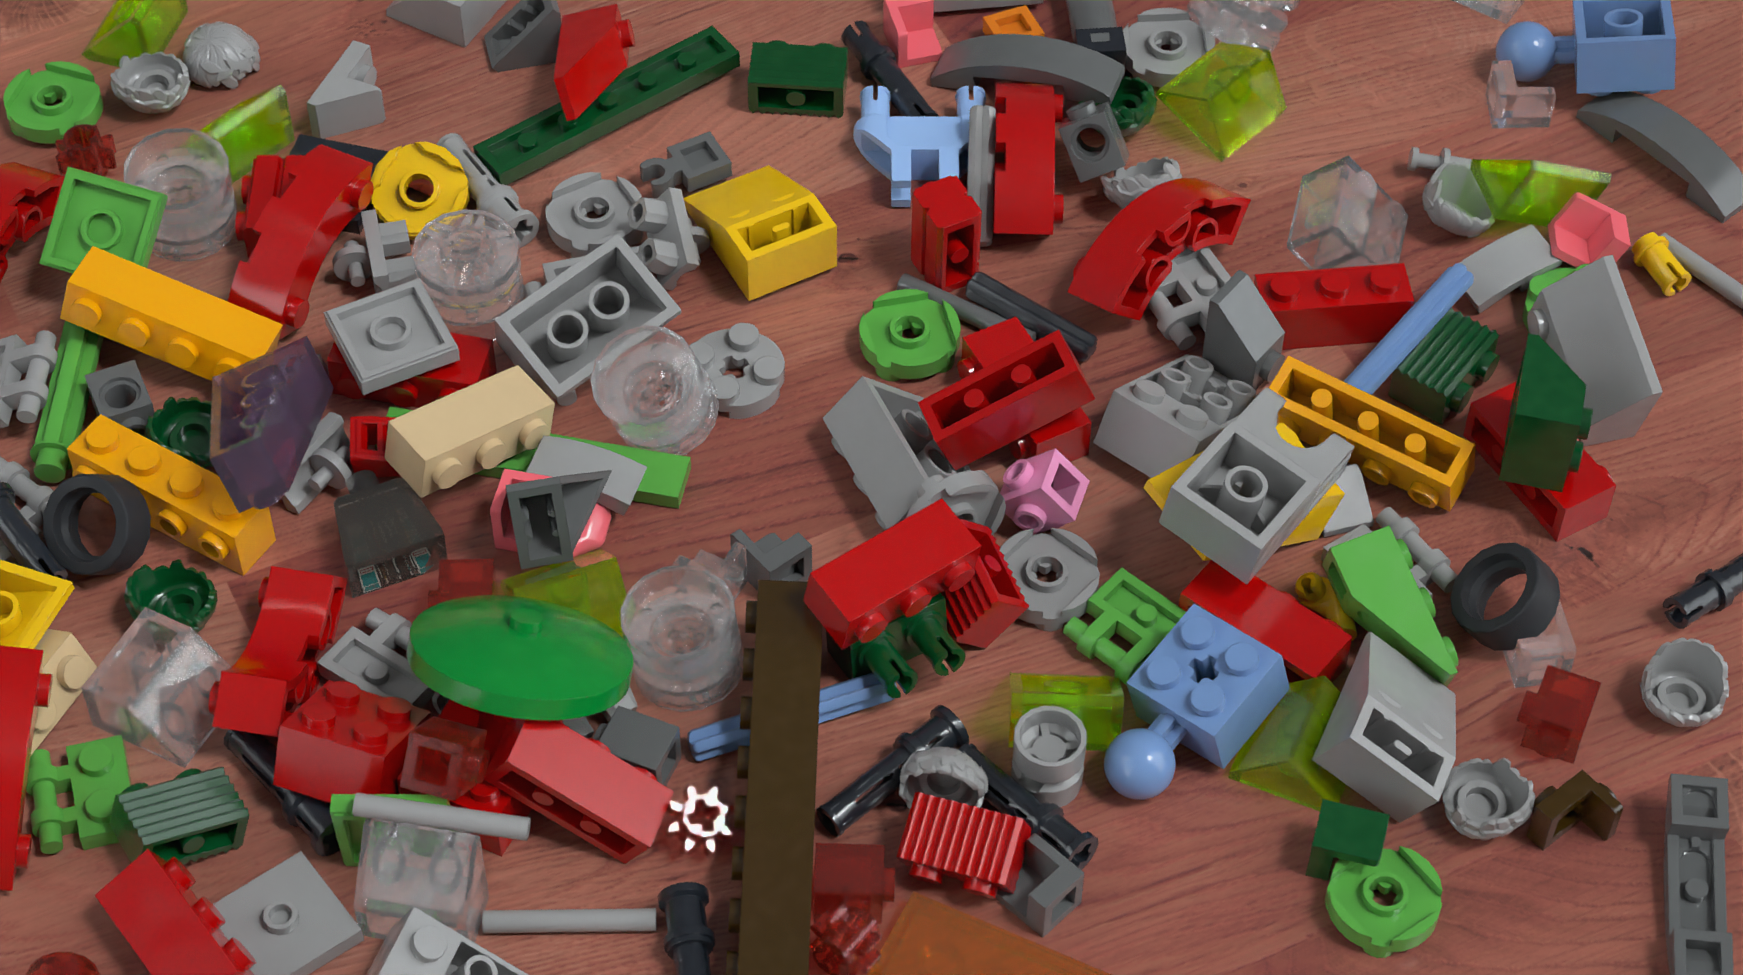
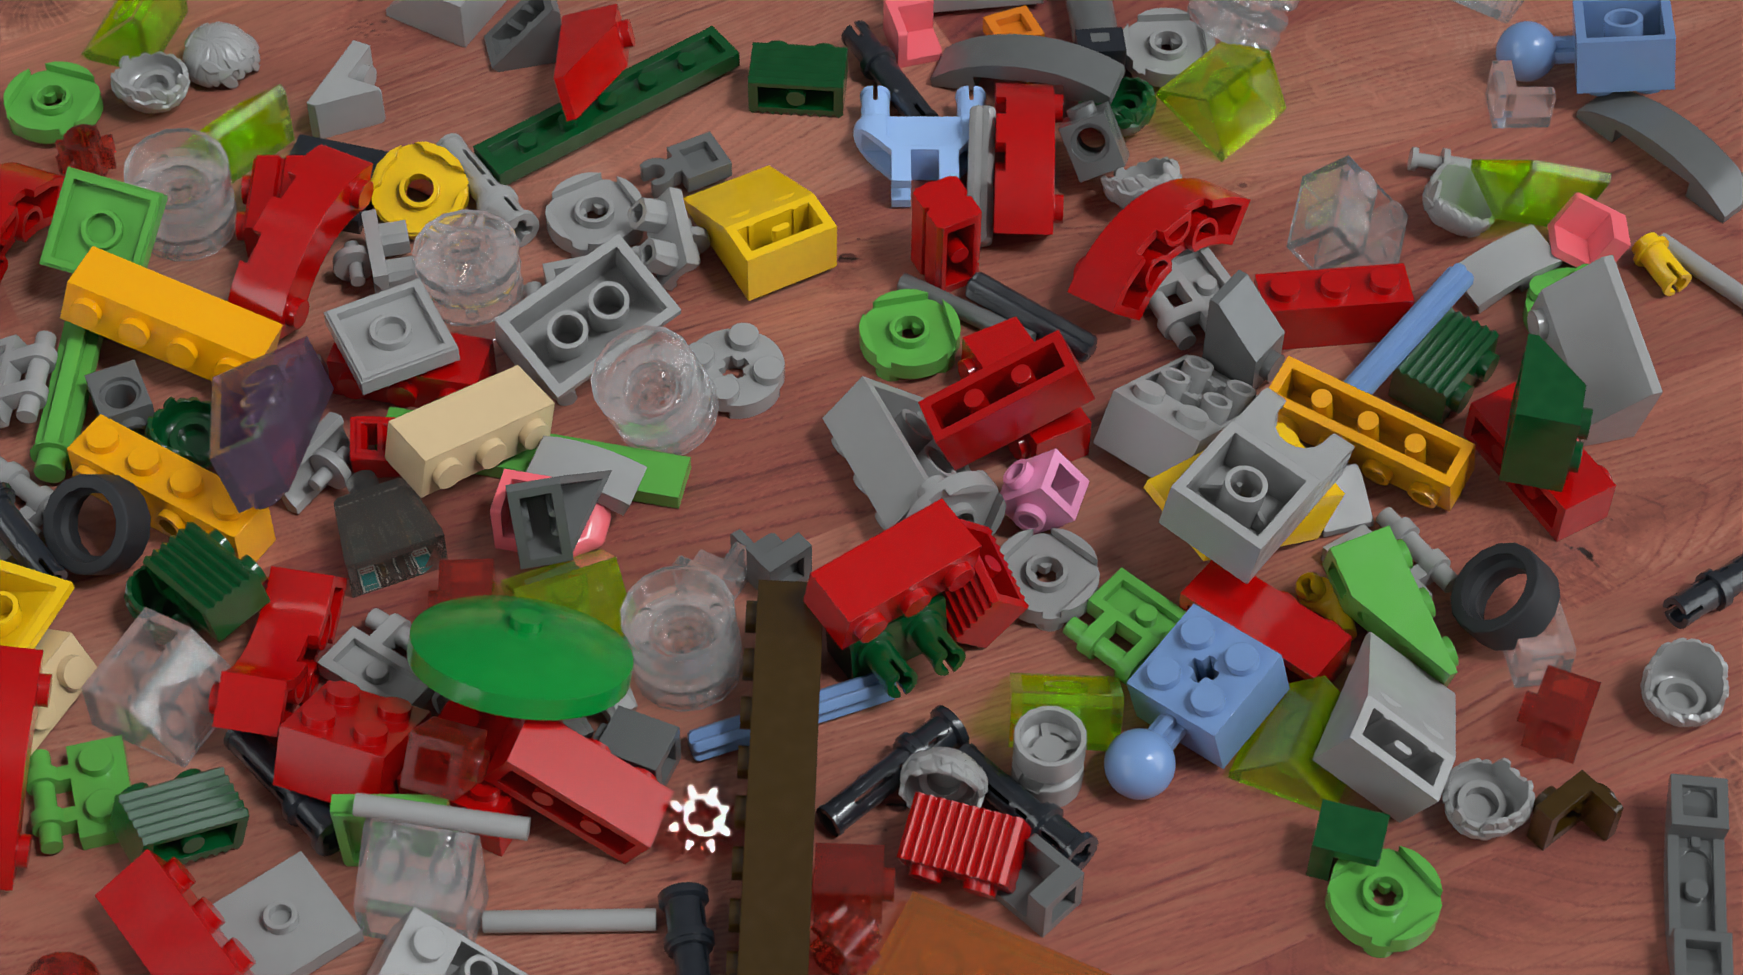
none -> dark green brick [143,522,271,643]

